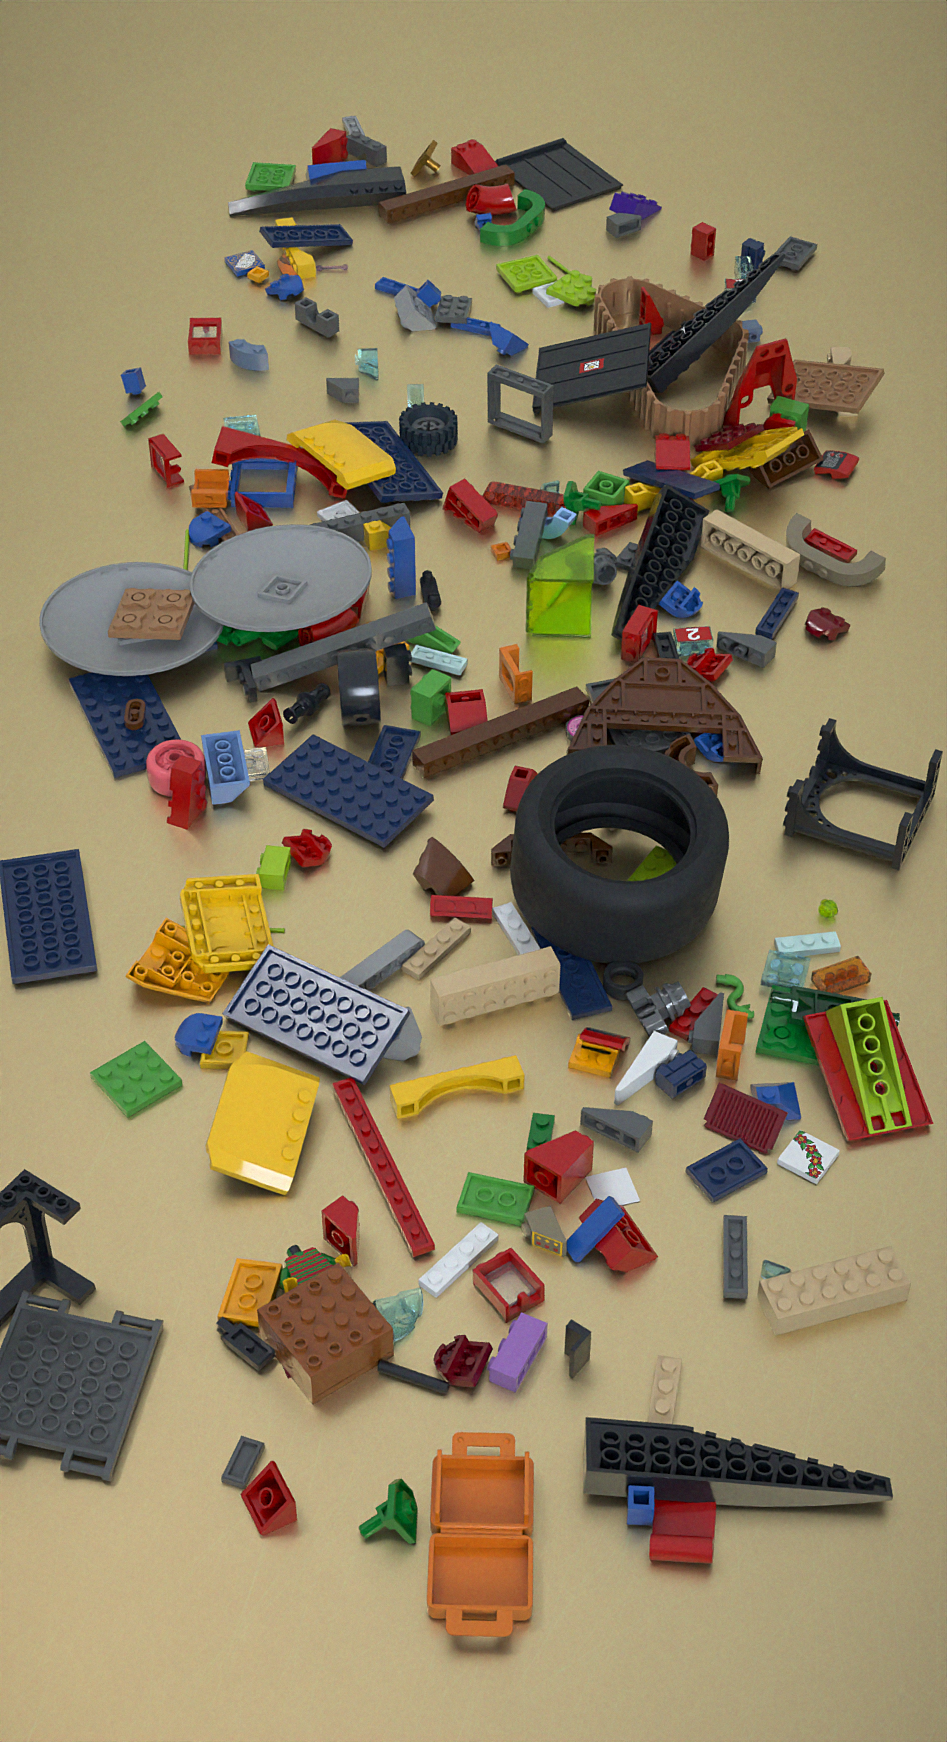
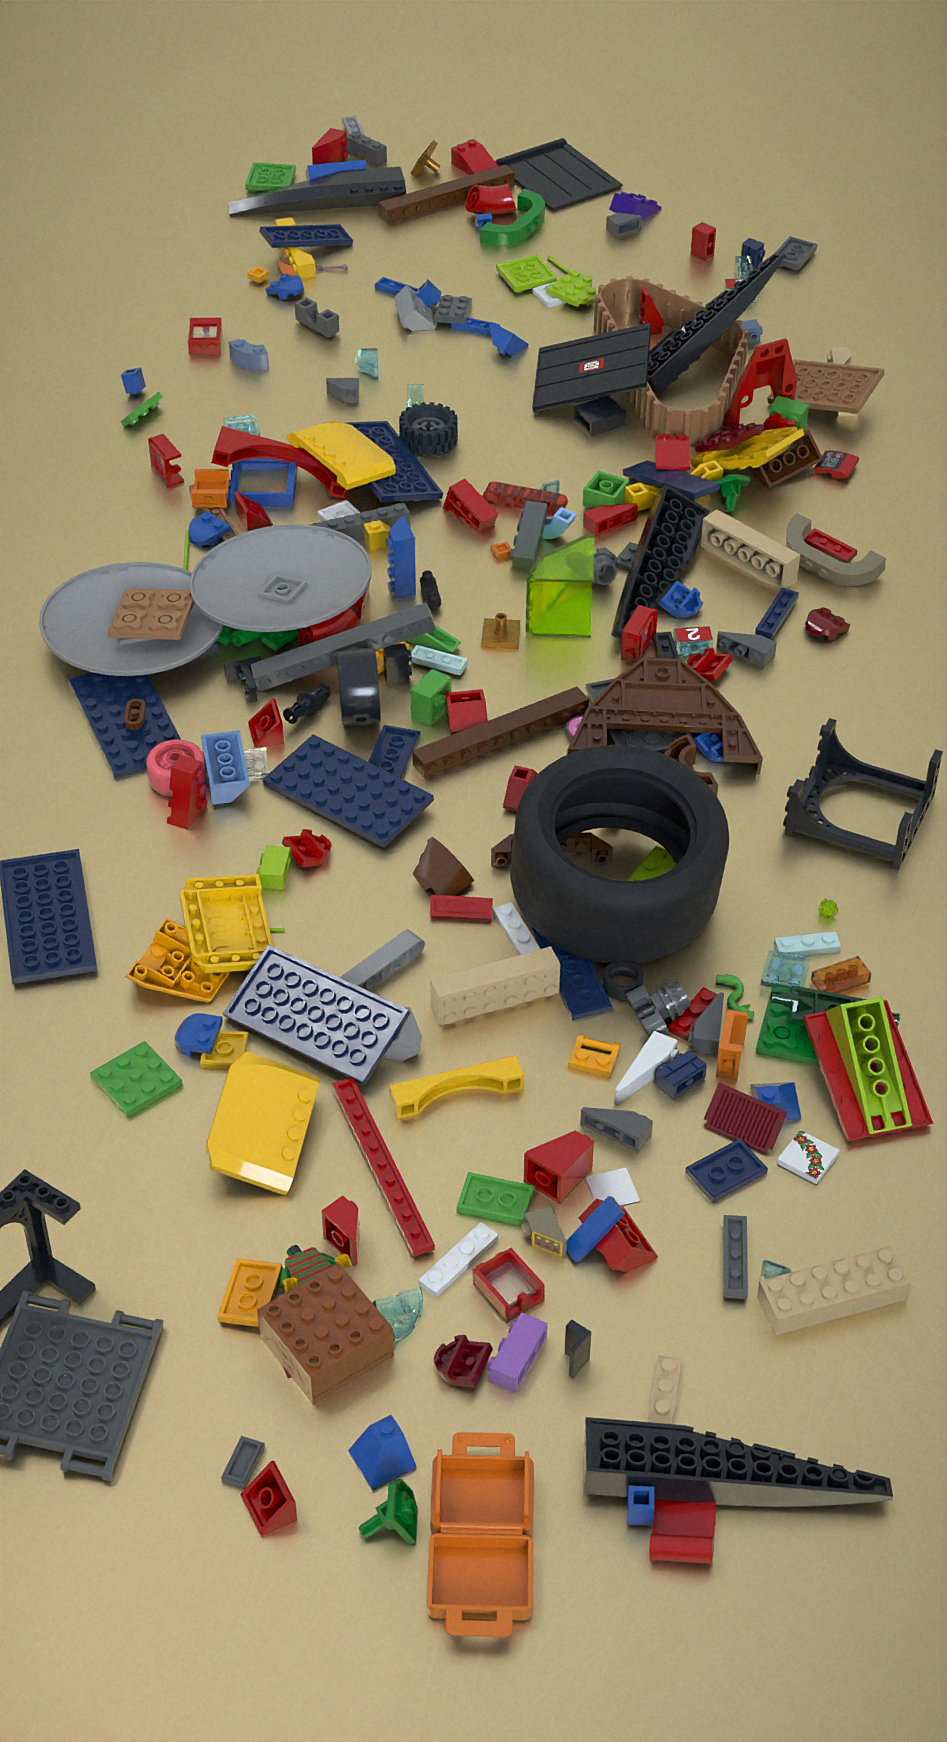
black hinge [216,1317,276,1371] -> none
tile [224,250,265,277] -> none
black piece [377,1359,450,1394] -> none
tan plate [402,917,471,980] -> none
dark grey window [487,364,553,444] -> none
orange panel [499,644,533,704] -> none
green plate [527,1113,555,1150] -> none
green piece [563,481,602,525] -> none
red slope [579,1027,631,1052] -> none
none -> blue slope [348,1415,416,1491]
none -> pearl gold tile [481,613,520,649]
none -> black brick [574,396,627,436]

